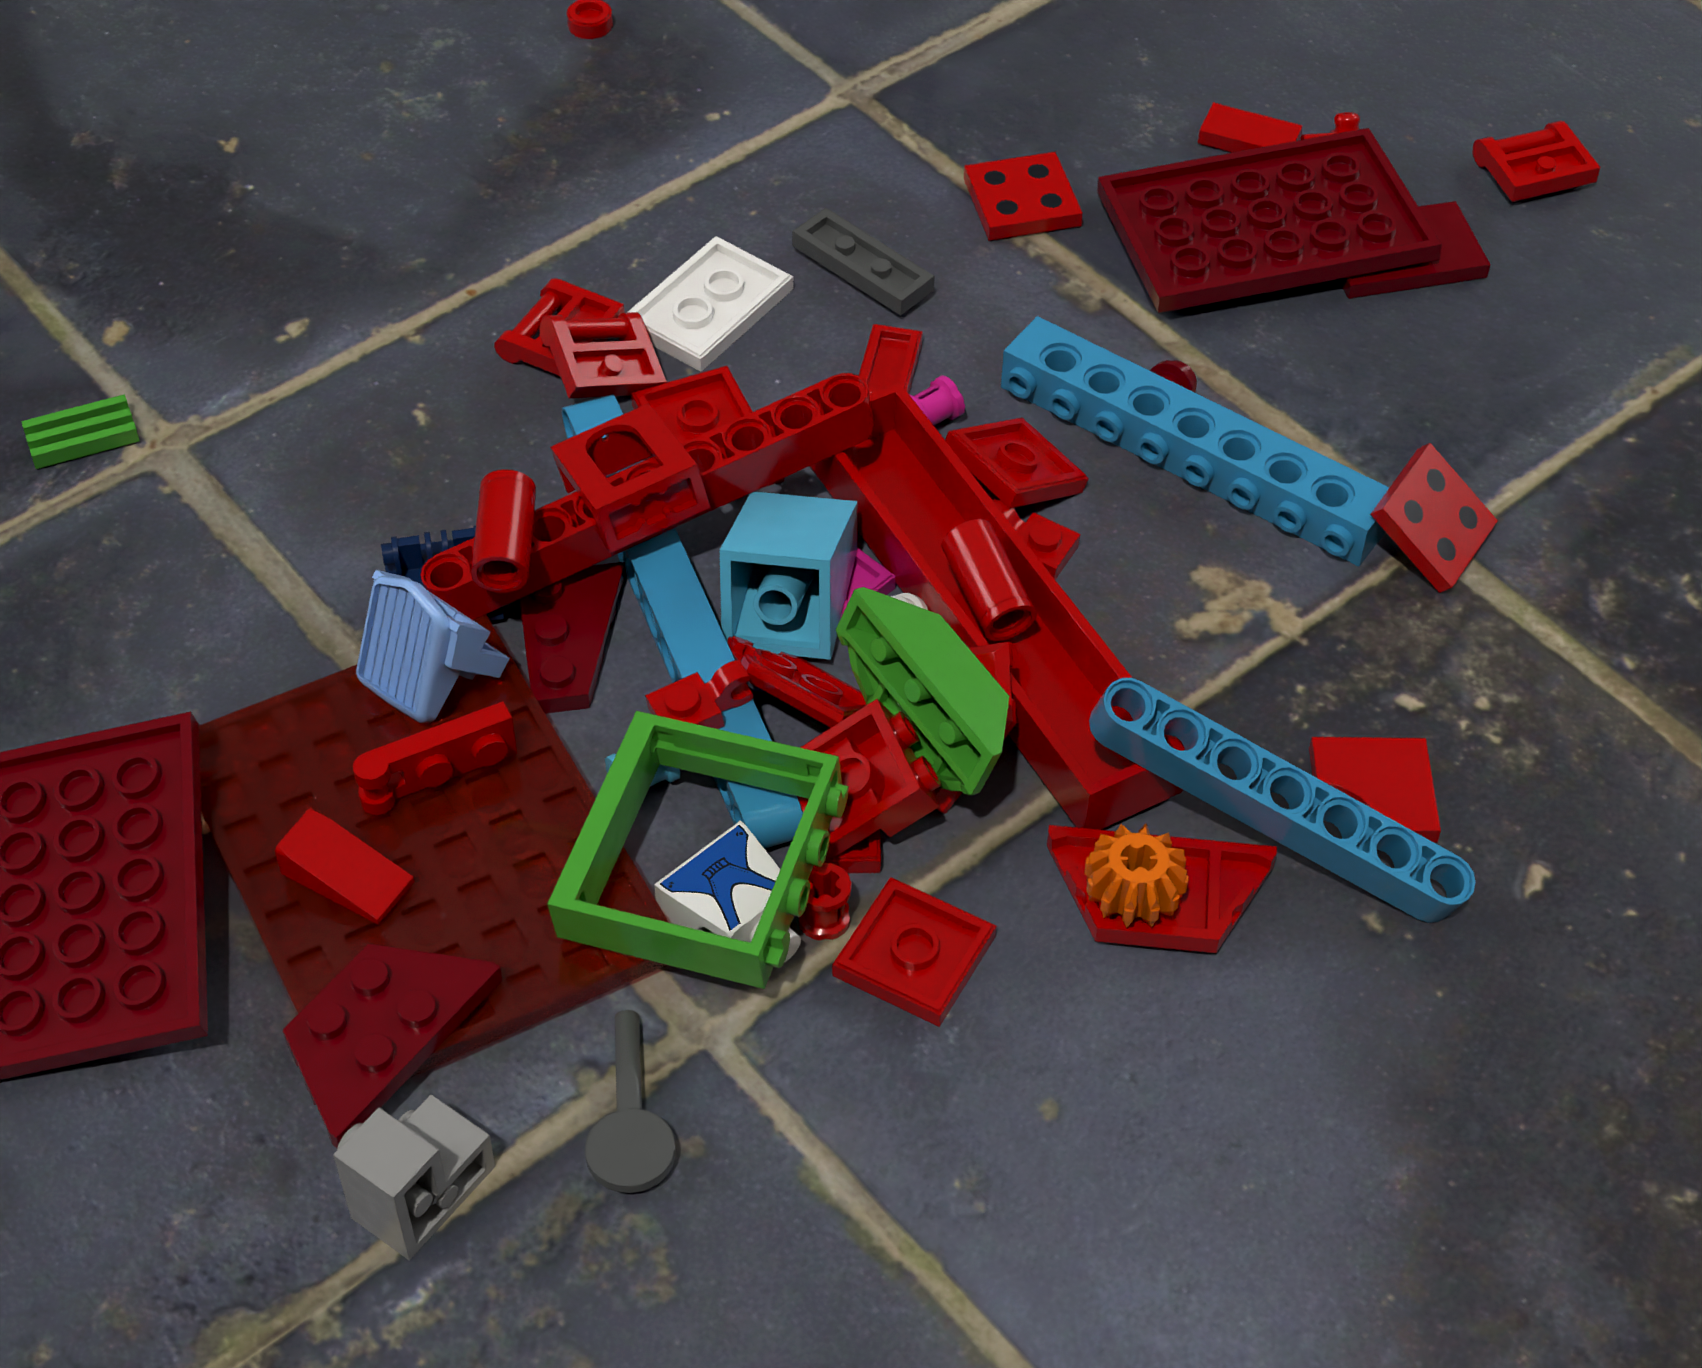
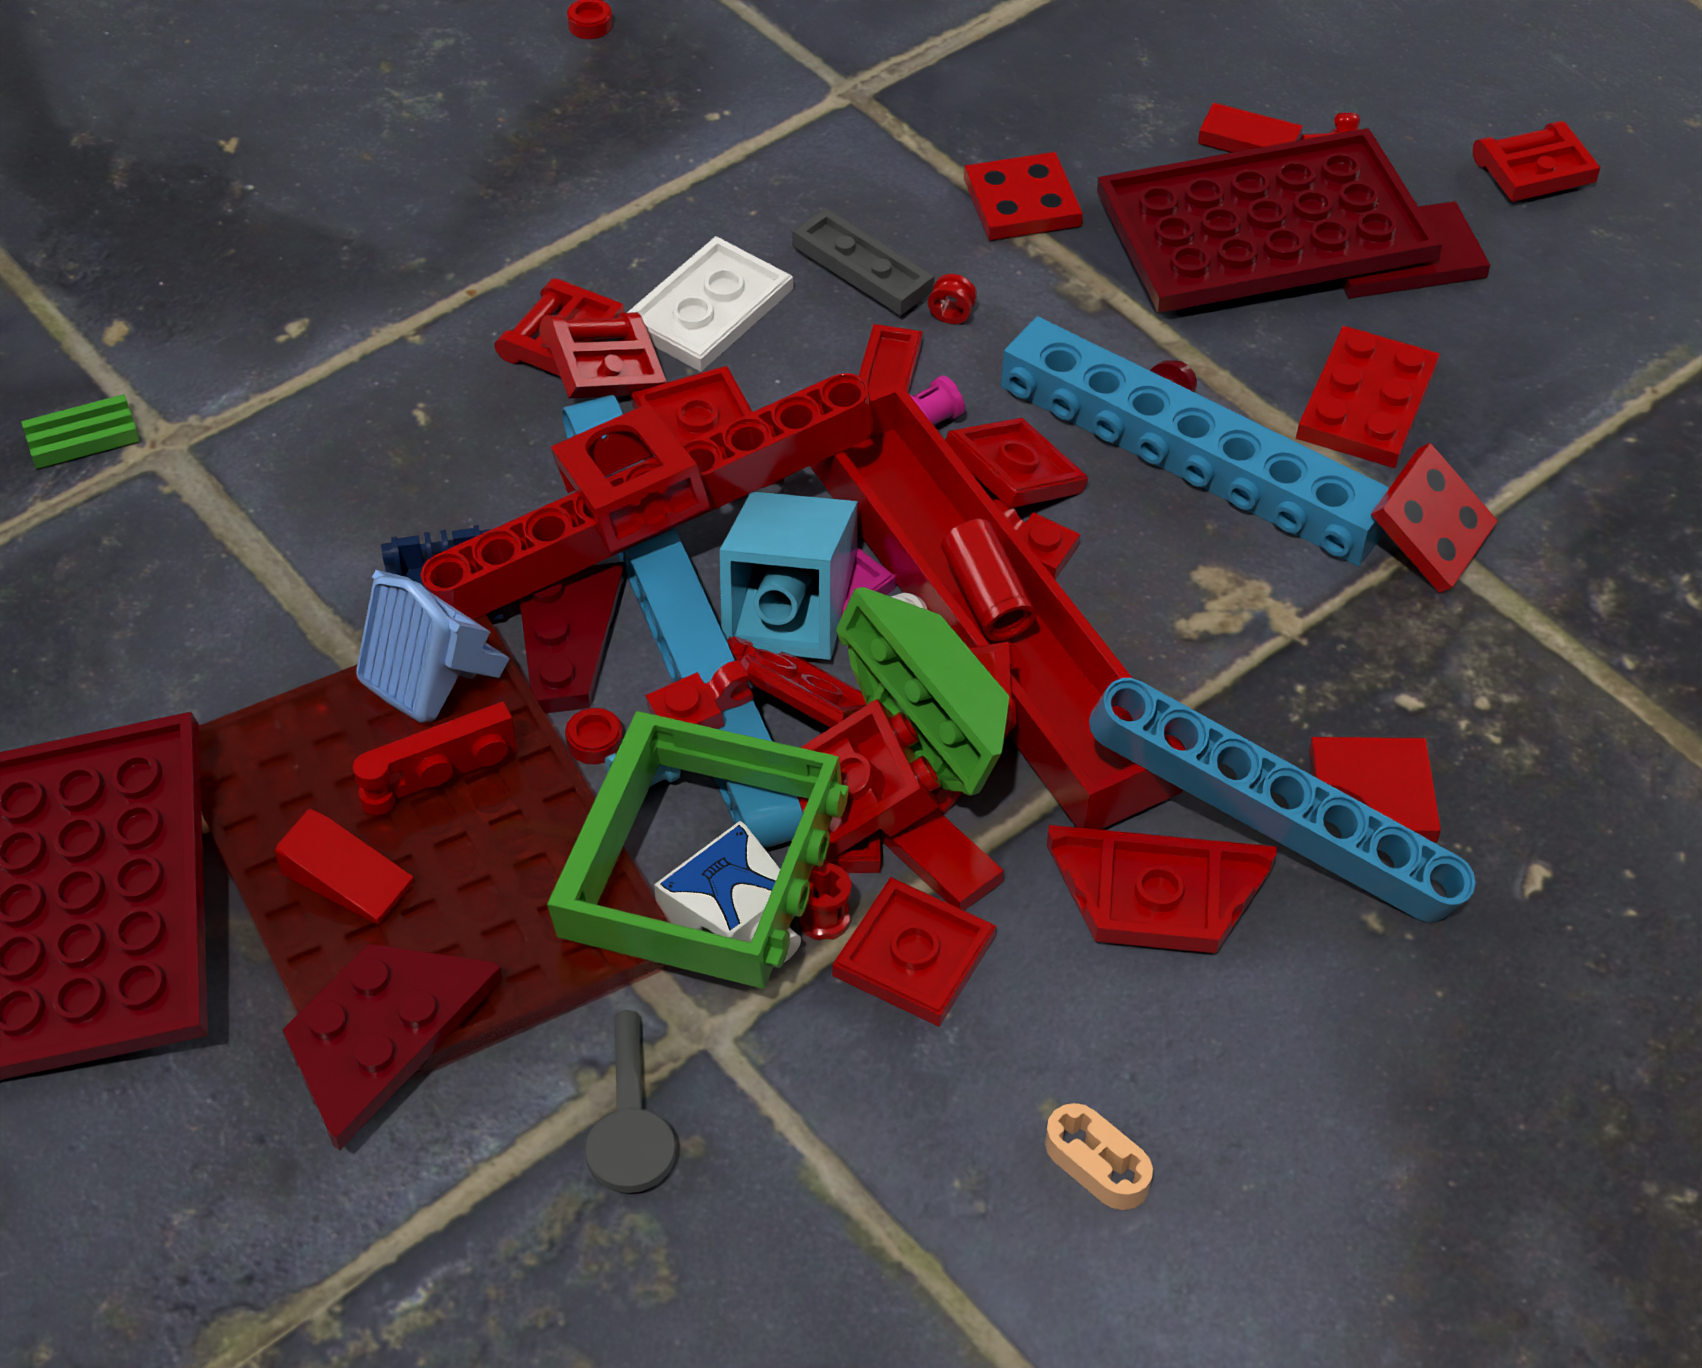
light grey brick [333,1095,496,1260] -> none
red pin [471,469,536,593] -> none
orange gear [1084,823,1189,928] -> none
none -> red tile [565,708,623,765]
none -> red tile [880,809,1004,910]
none -> red bush [928,274,977,324]
none -> light nougat beam [1045,1103,1153,1210]
none -> red plate [1296,325,1440,469]

